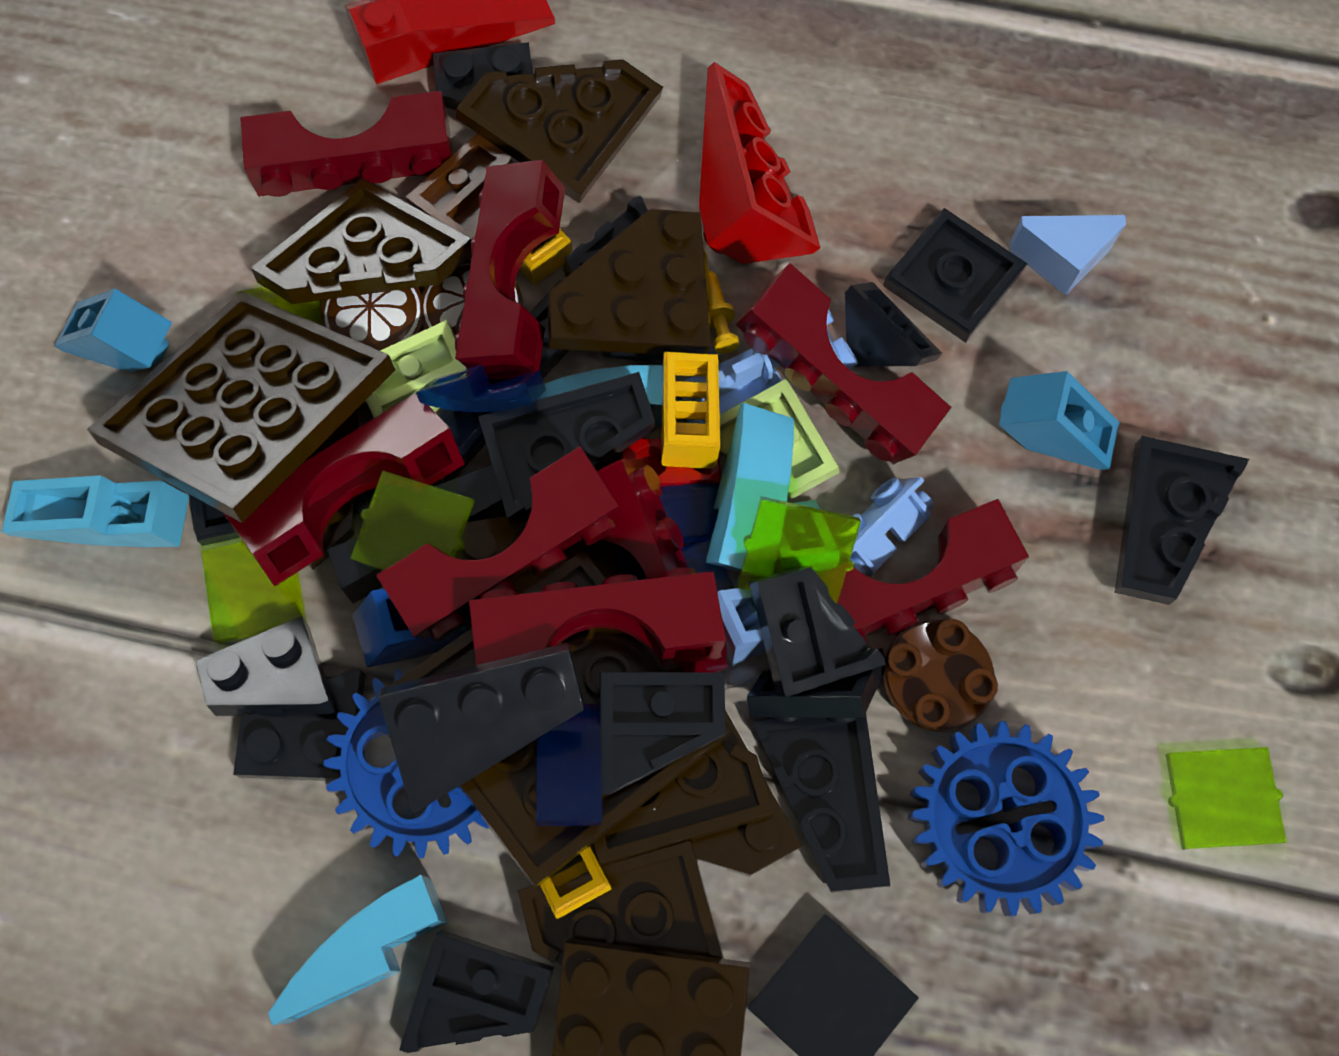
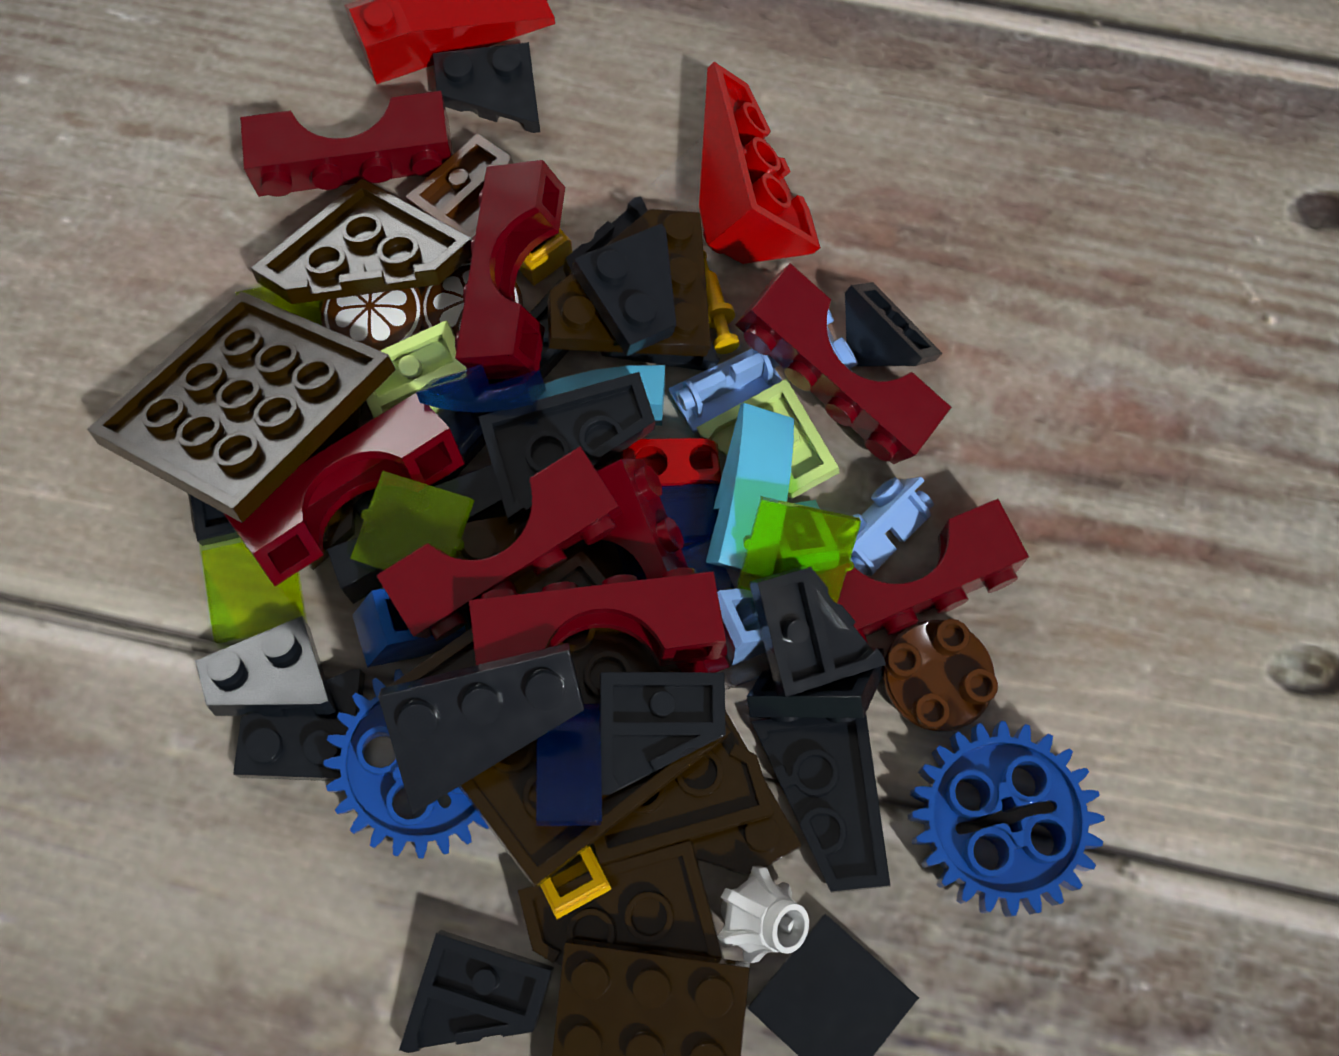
medium azure slope [1,475,189,547] -> none
dark azure slope [54,288,172,373] -> none
medium azure slope [268,875,448,1025] -> none
dark brown plate [456,59,664,203] -> none
yellow slope [661,352,720,469] -> none
black tile [883,208,1028,343] -> none
dark azure slope [999,371,1120,470] -> none
light blue slope [1009,215,1126,296] -> none
black wing [1114,436,1250,605] -> none
clear neon green piece [1165,747,1287,850] -> none
none -> black wing [571,223,676,356]
none -> white rock [717,865,809,963]

